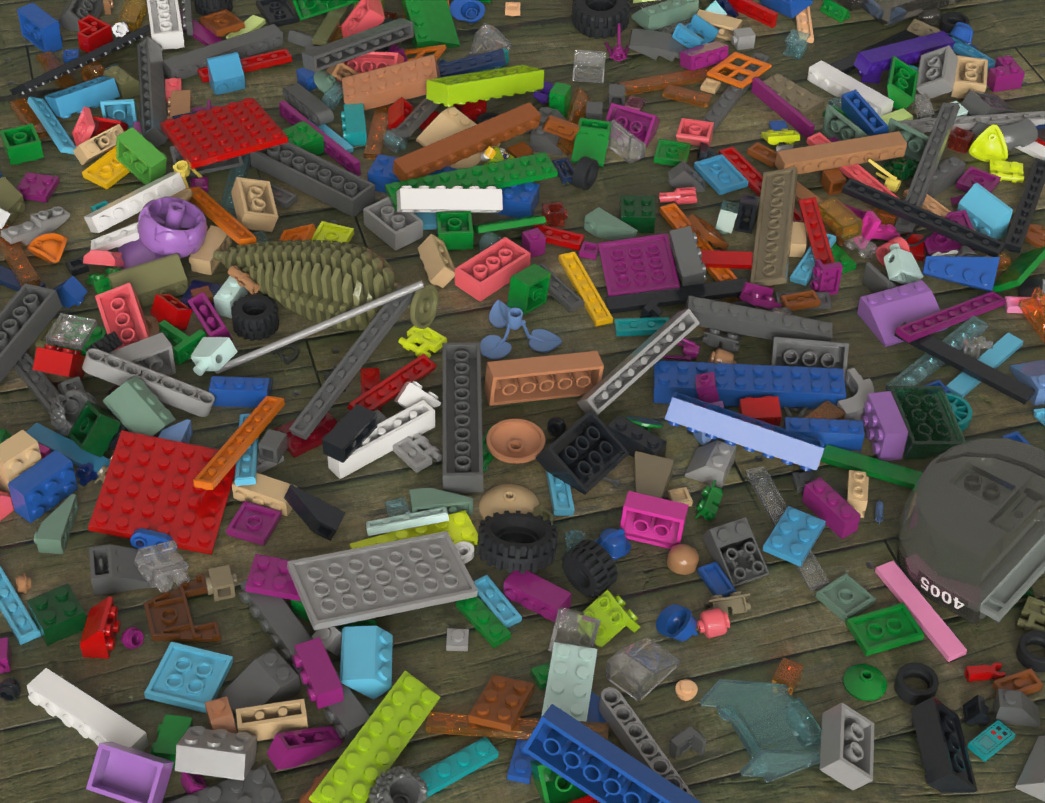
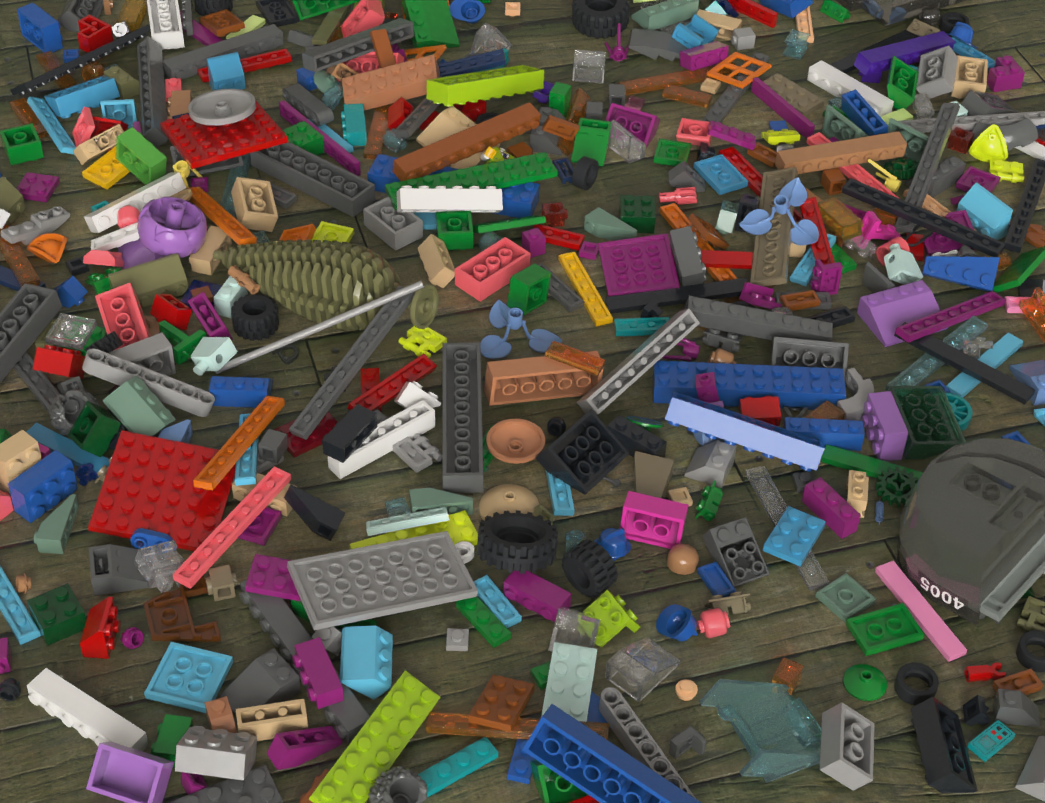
none -> coral head [117,205,140,229]
none -> coral plate [173,466,291,589]
none -> light grey dish [188,89,256,125]
none -> dark orange tile [370,29,396,68]
none -> clear orange tile [545,341,606,376]
none -> magenta plate [708,120,756,150]
none -> medium blue plant [739,177,819,246]
none -> black tile [807,306,855,328]
none -> dark green gear [875,467,920,507]

